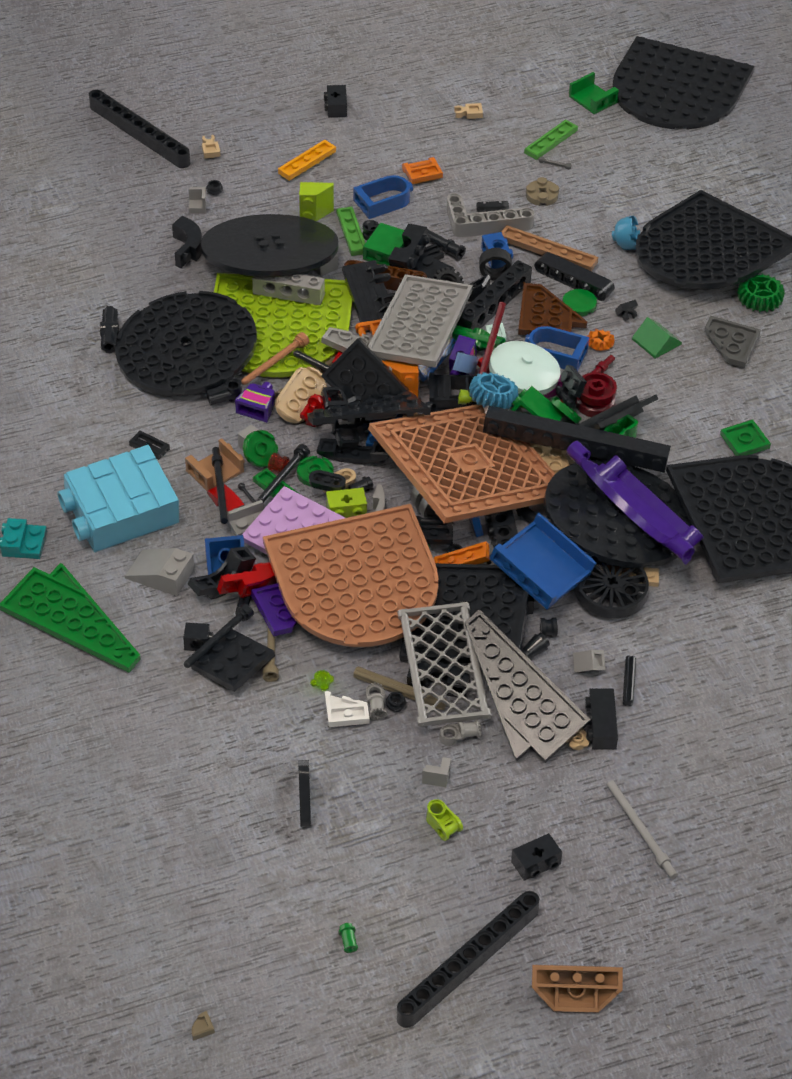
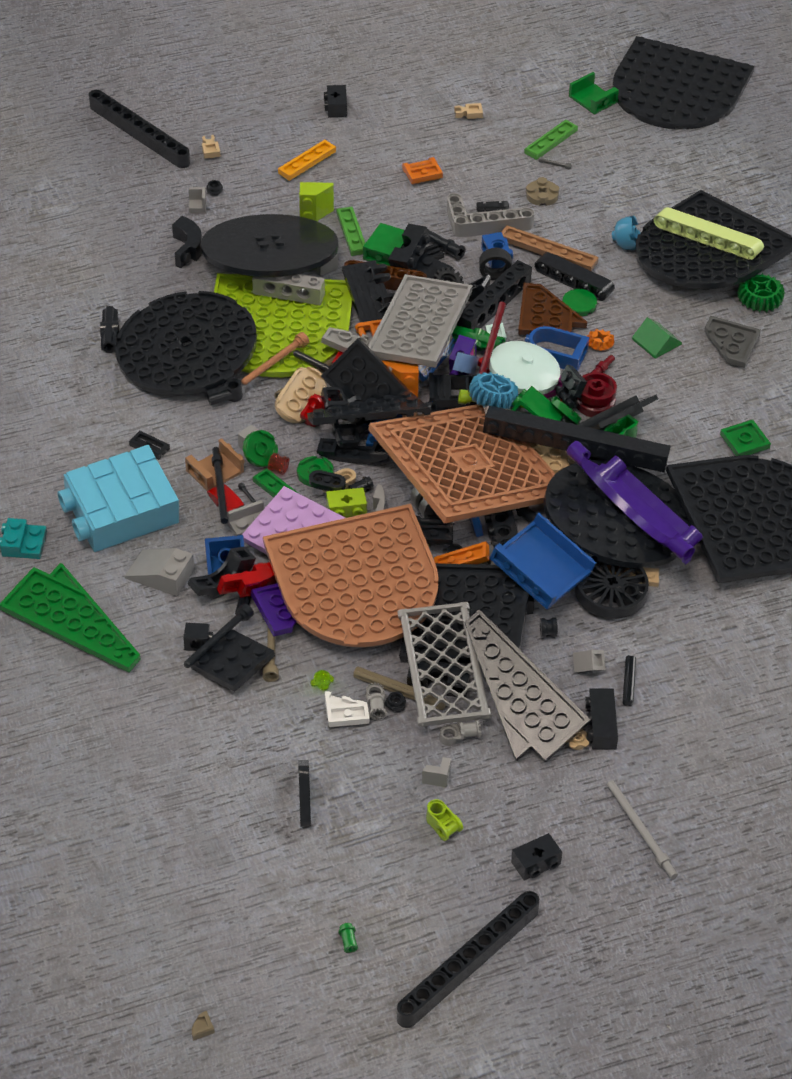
dark purple torso [235,382,275,423] -> none
black piece [257,444,310,503] -> none
blue window [353,175,413,219] -> none
black wheel [362,220,379,240] -> none
black cone [521,633,550,659] -> none
medium nougat wedge [532,965,623,1012] -> none
black tile [615,299,638,321] -> none
none -> yellowish green beam [654,207,764,260]

